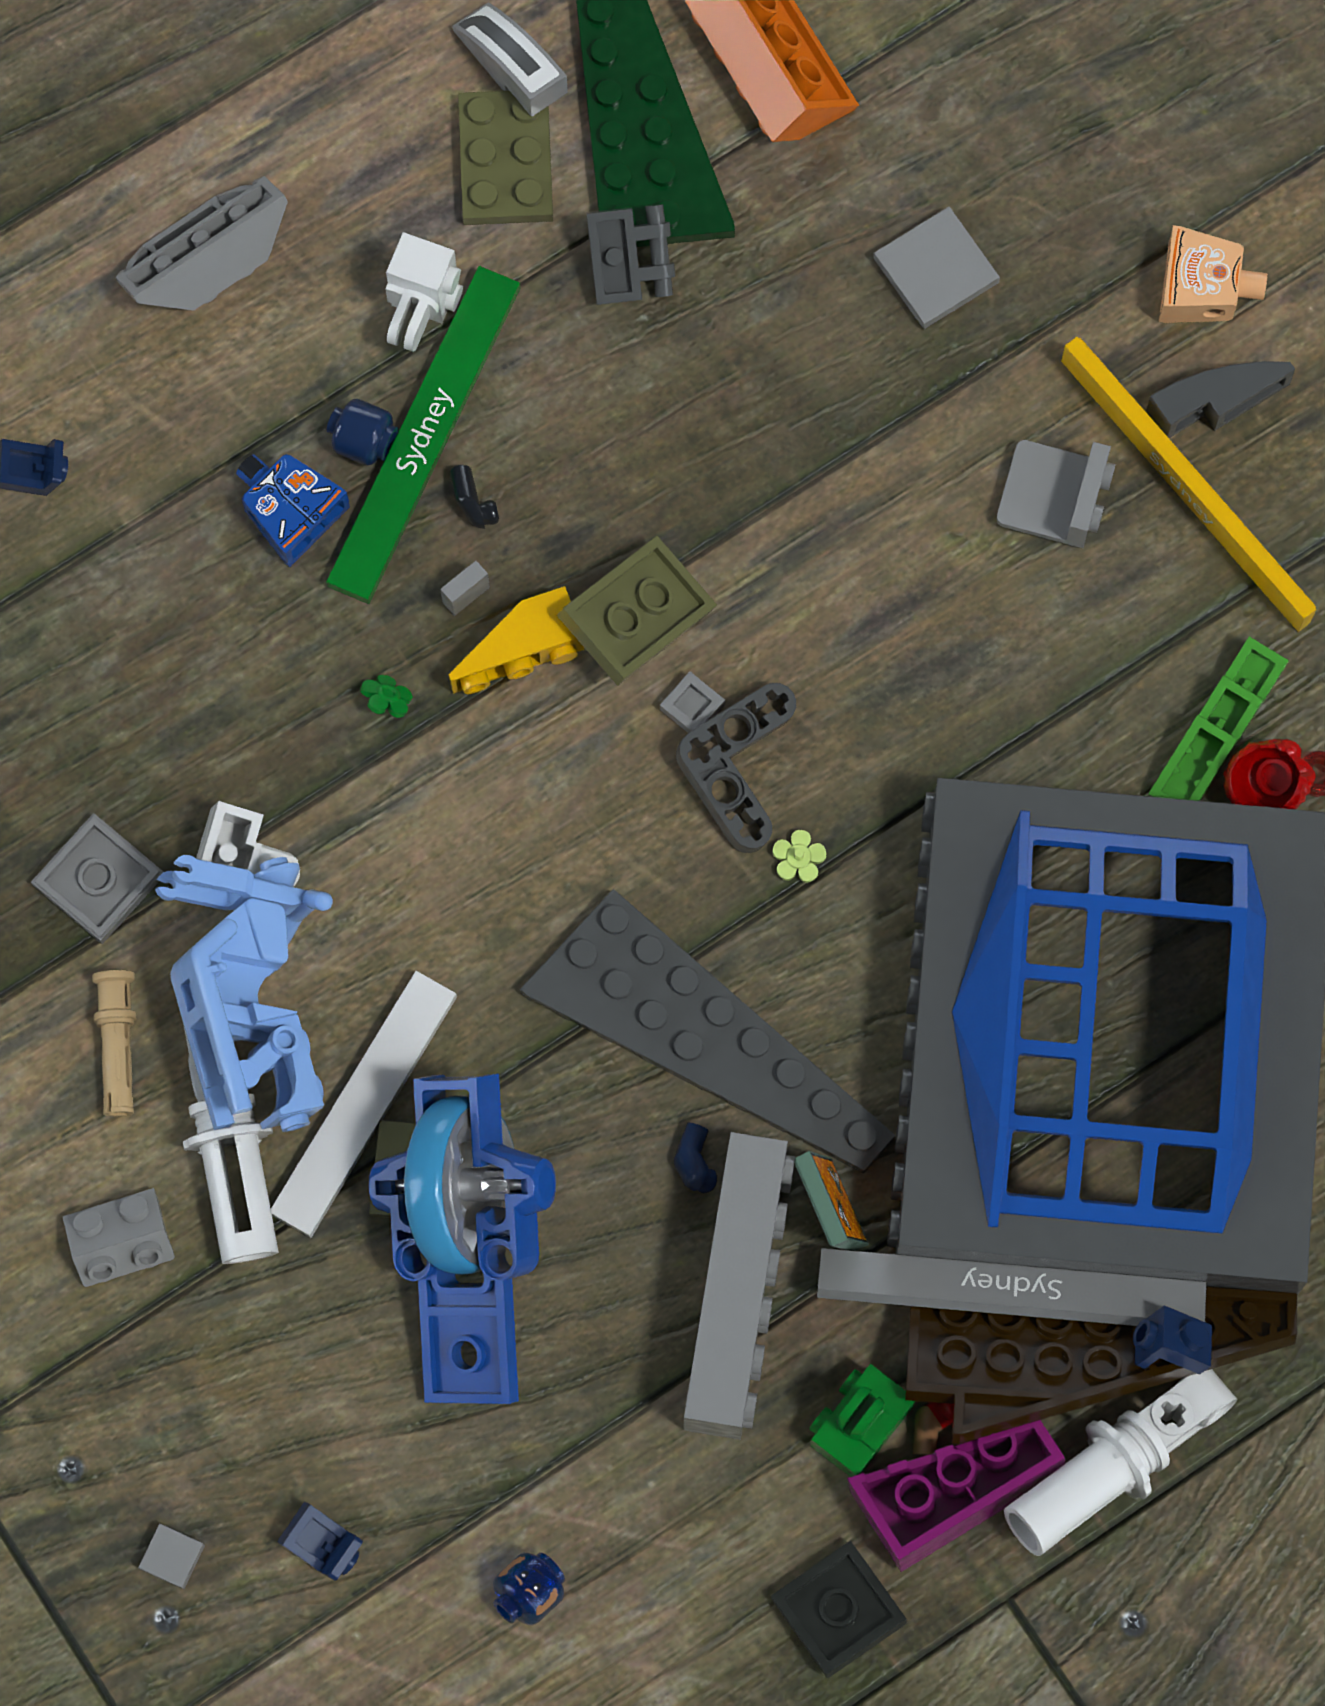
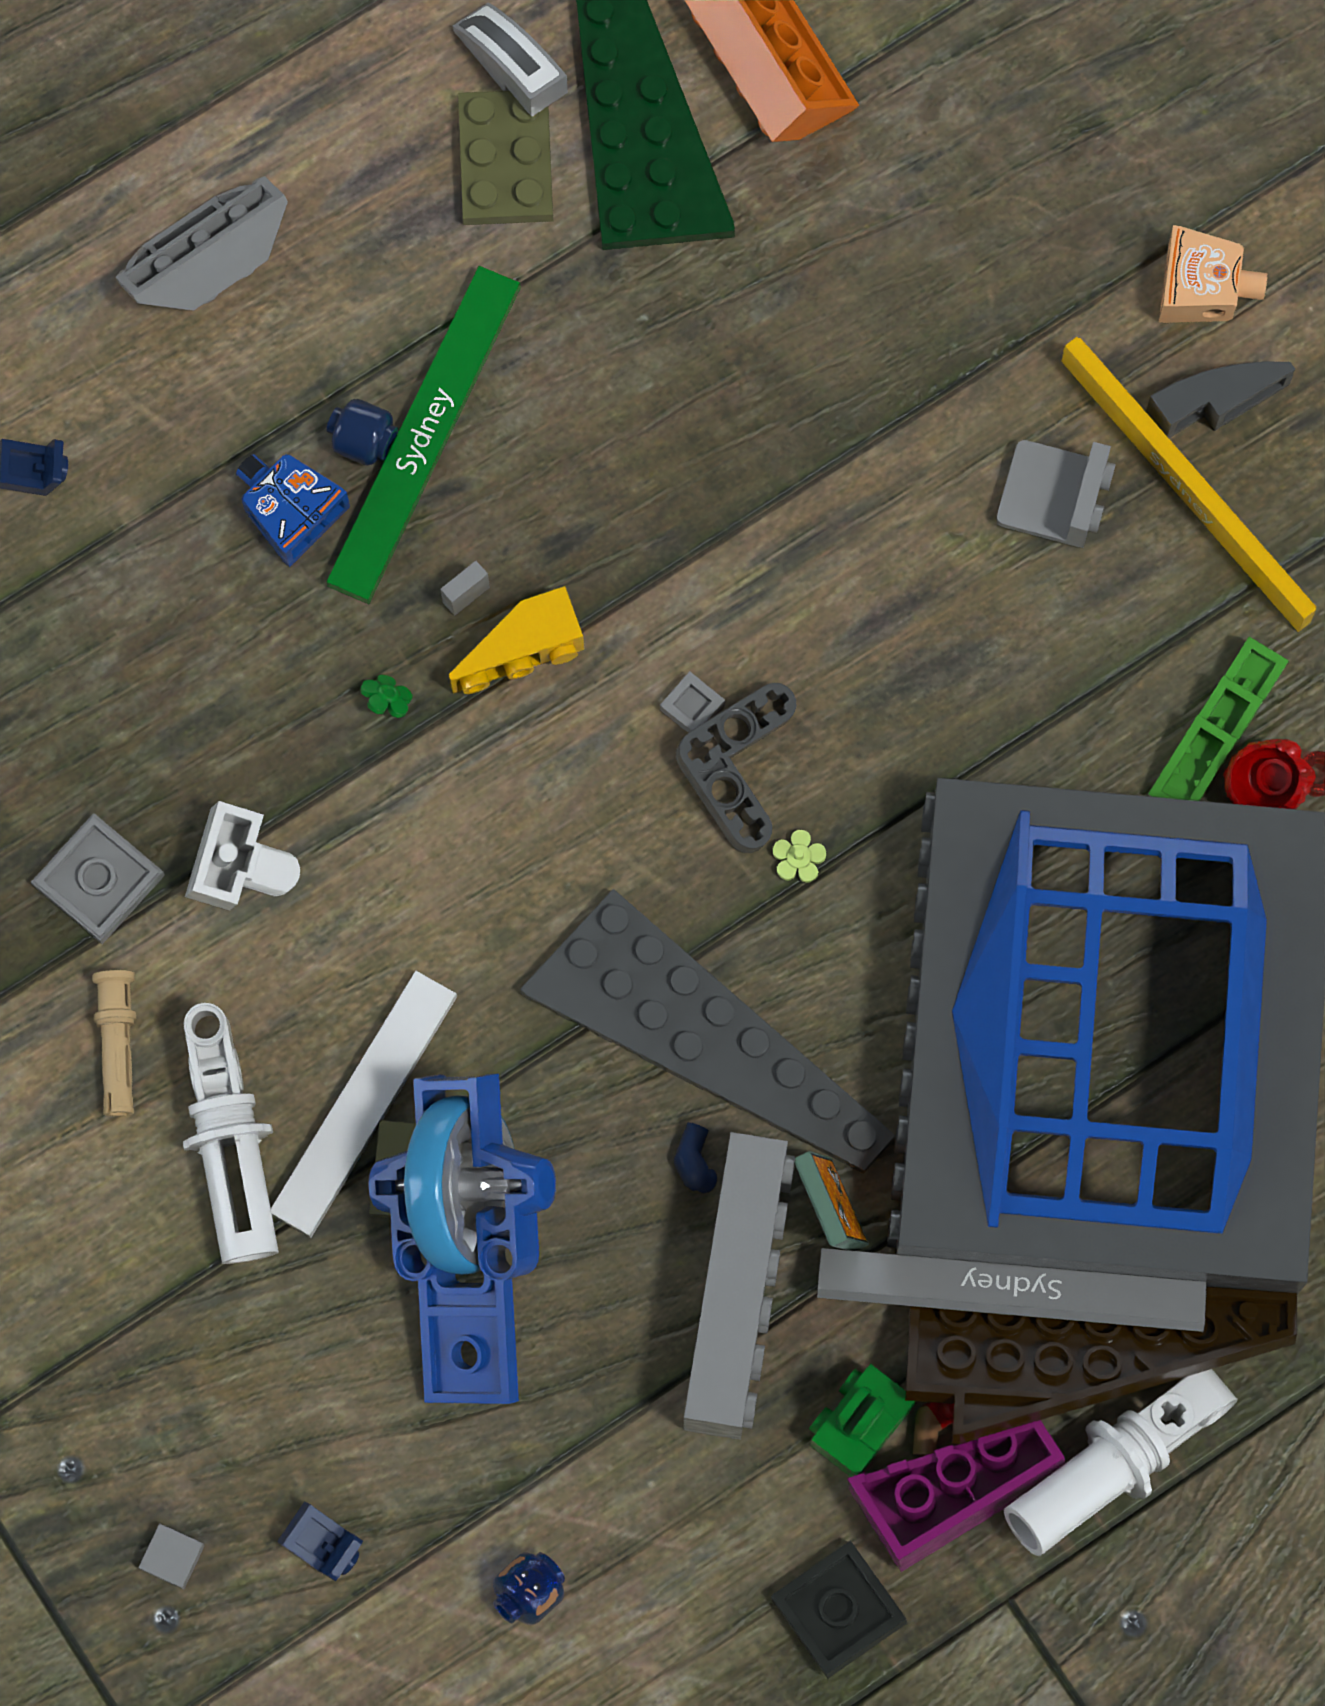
light grey bracket [62,1188,175,1287] -> none
light blue piece [155,855,333,1132] -> none
white brick [385,232,463,352] -> none
black arm [449,465,499,529] -> none
olive plate [557,536,717,686] -> none
dark grey plate [586,204,676,305] -> none
light grey tile [873,207,1000,329] -> none
dark blue bracket [1133,1305,1212,1375] -> none

